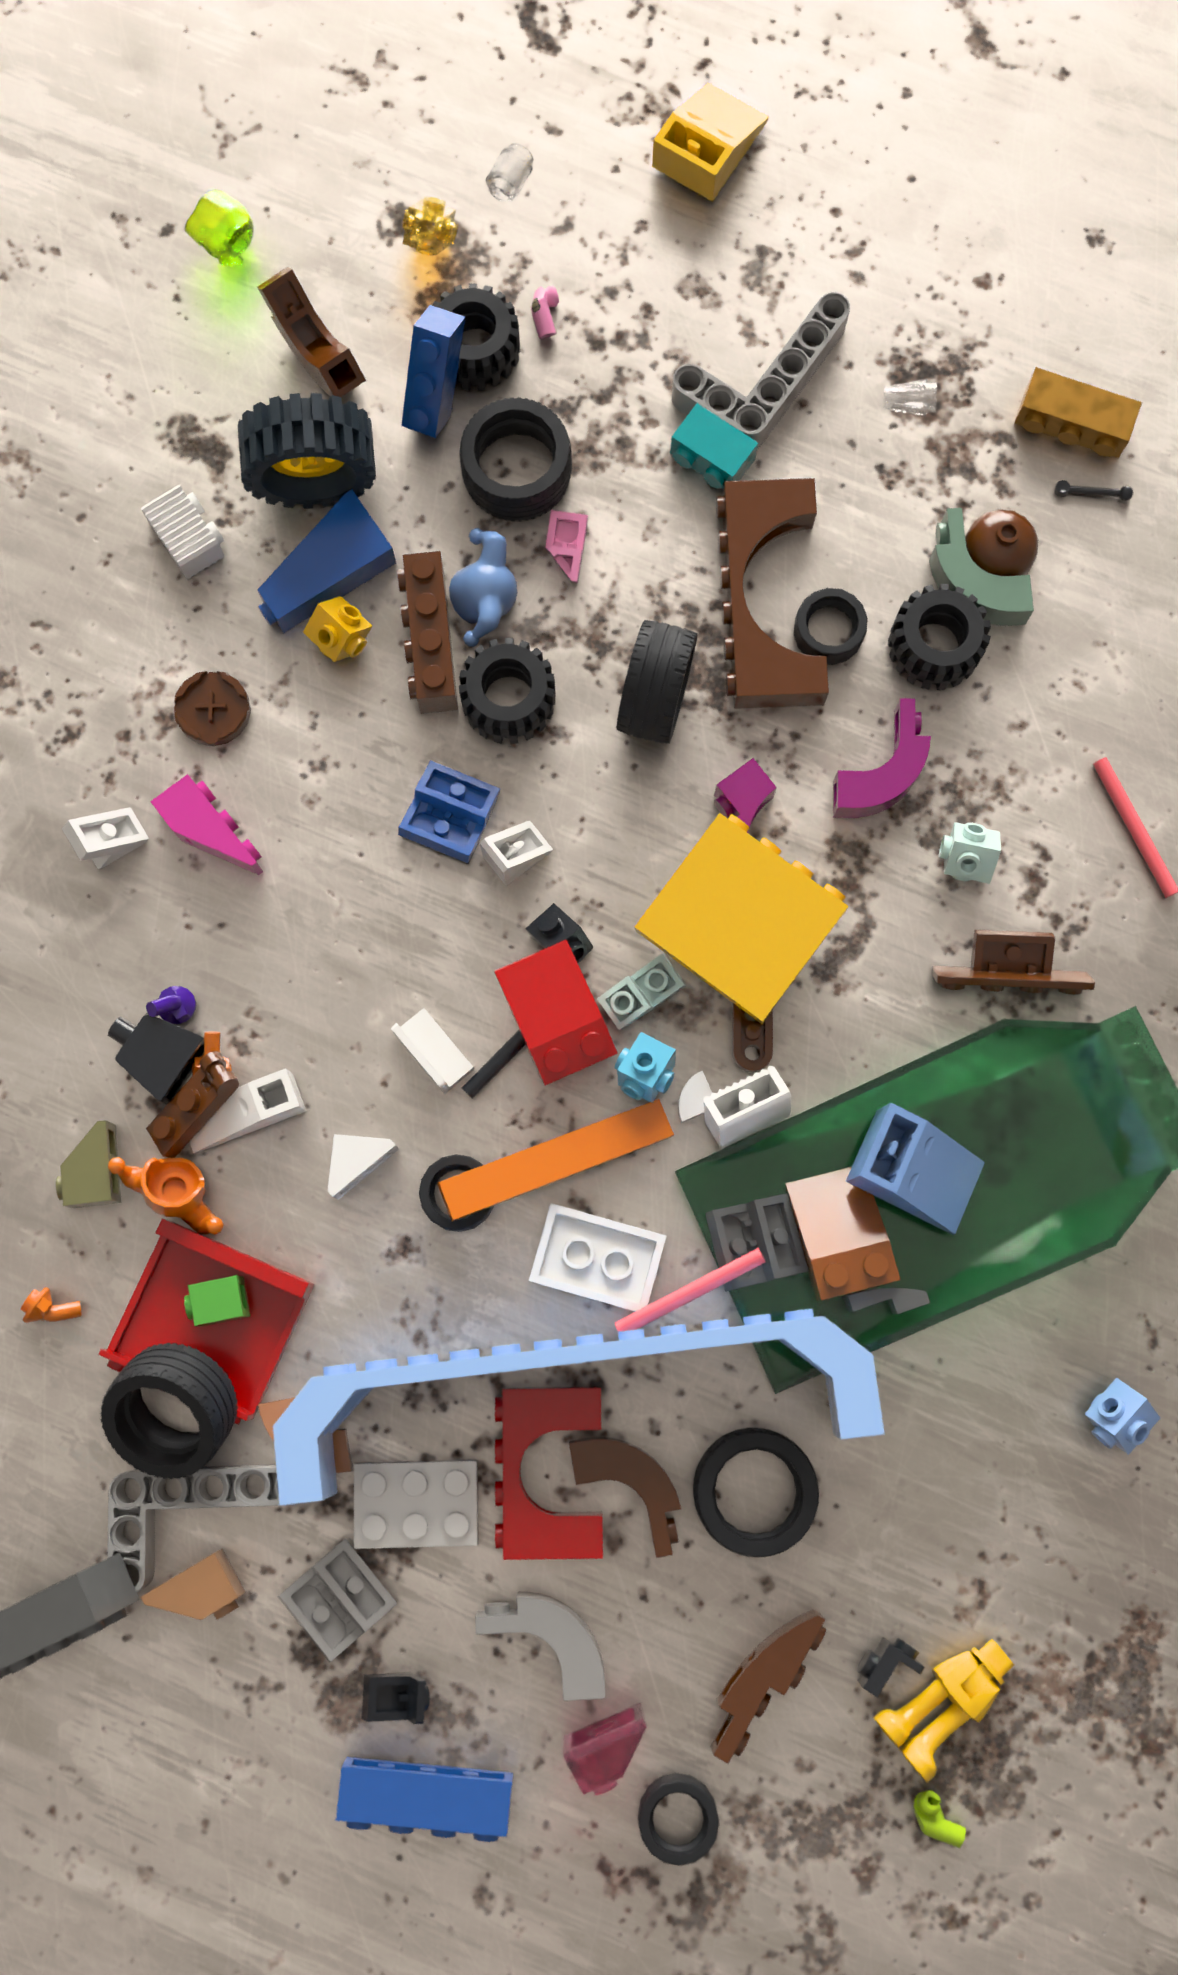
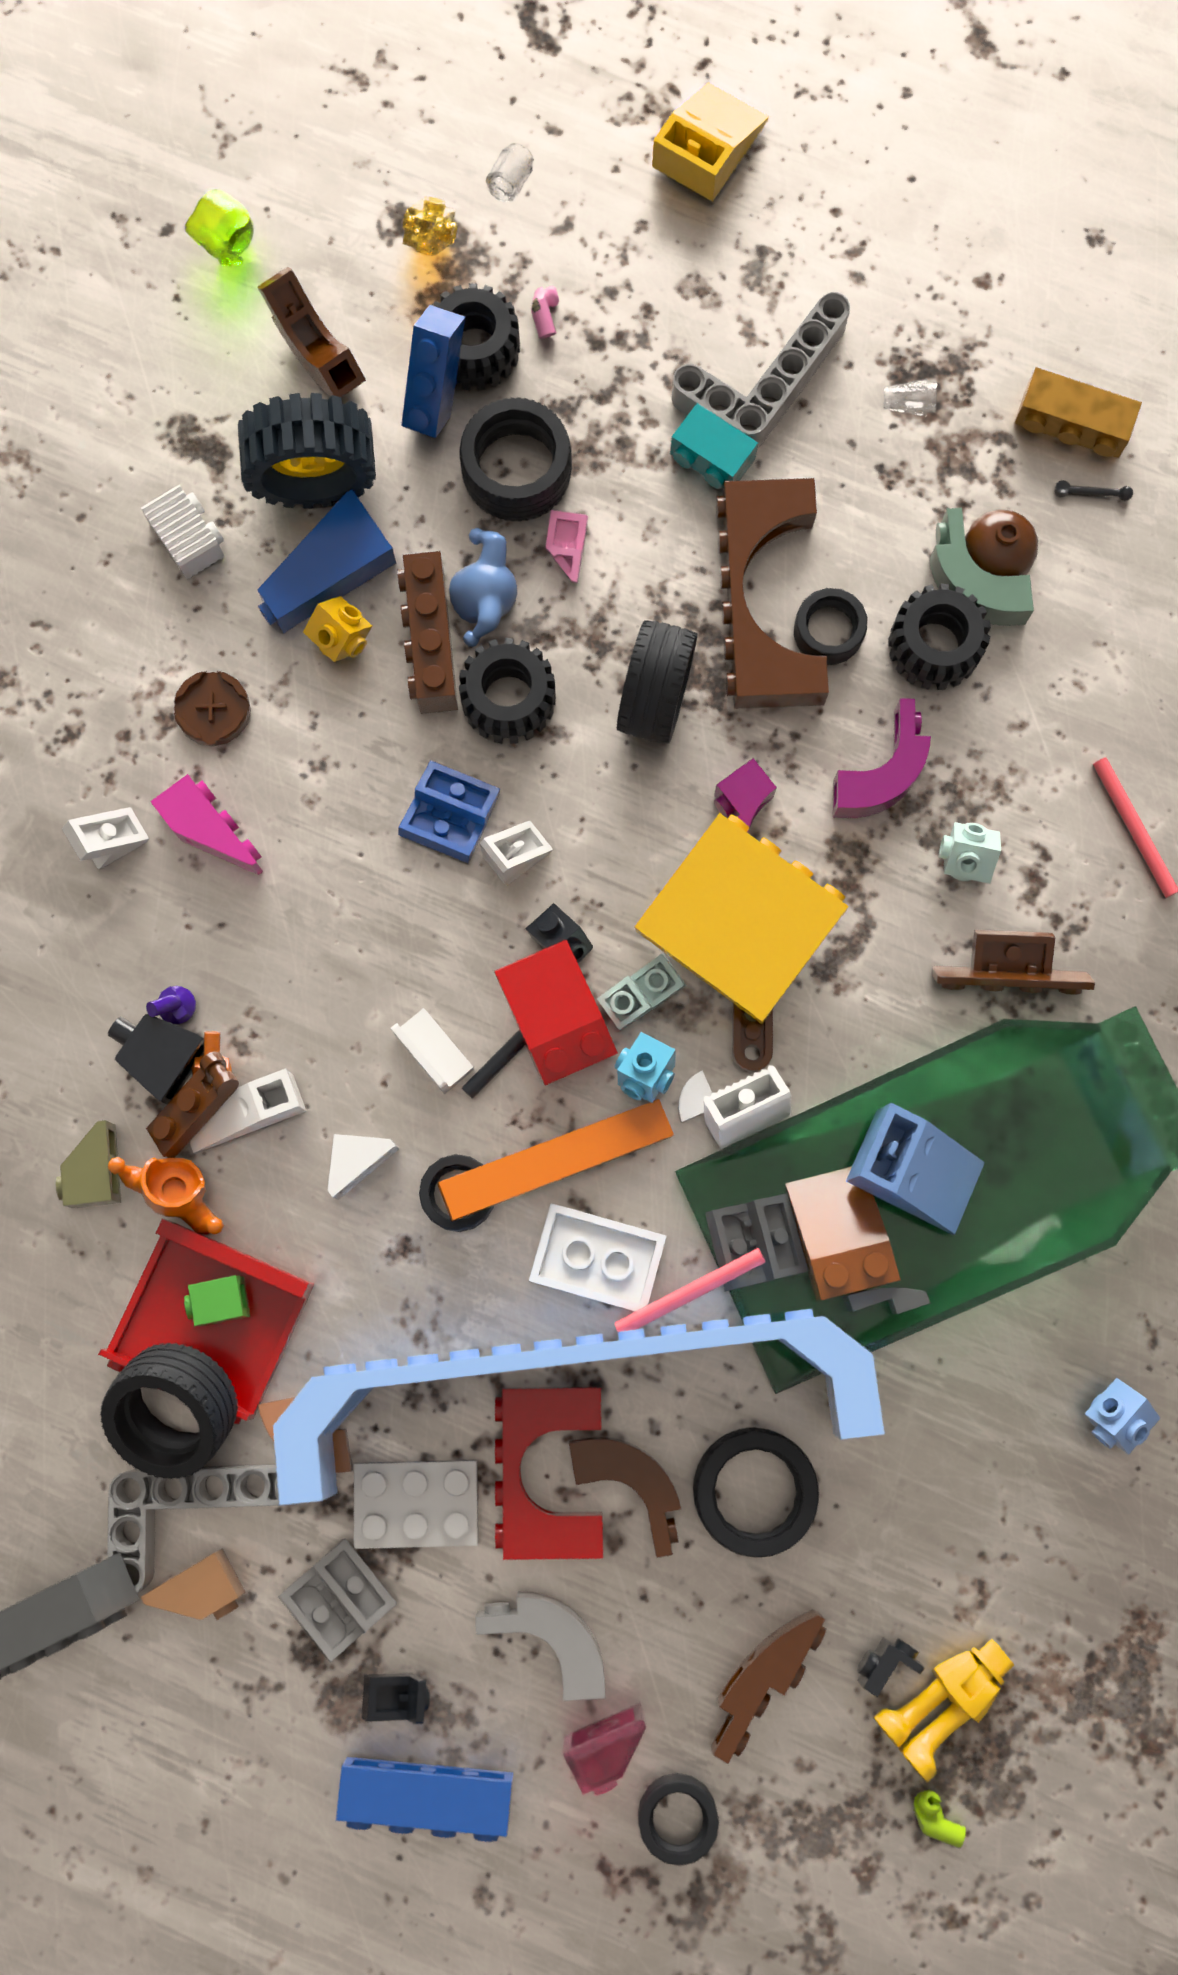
orange plate [20,1287,82,1323] -> none

